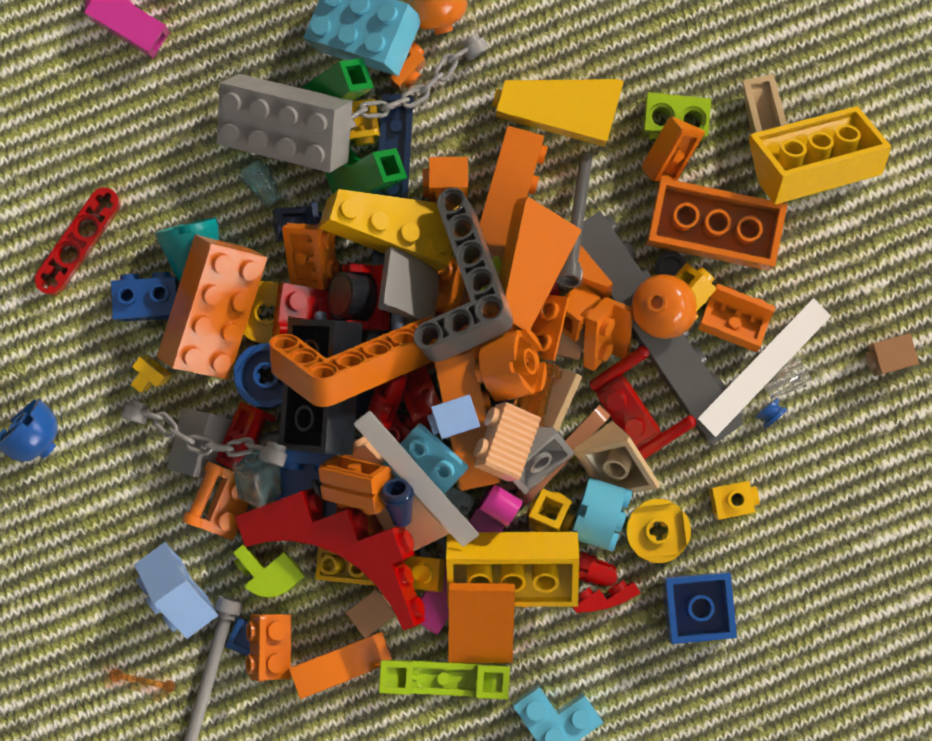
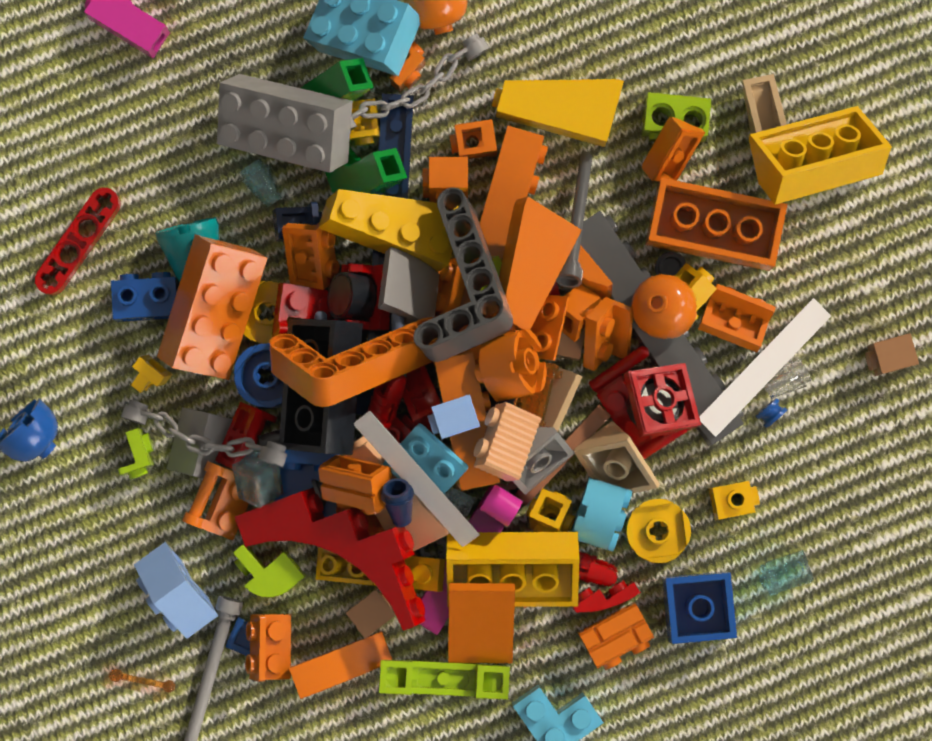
none -> lime bracket [118,428,155,480]
none -> orange brick [449,119,497,159]
none -> orange brick [577,602,654,670]
none -> red piece [623,363,701,439]
none -> clear light blue bracket [759,550,814,596]

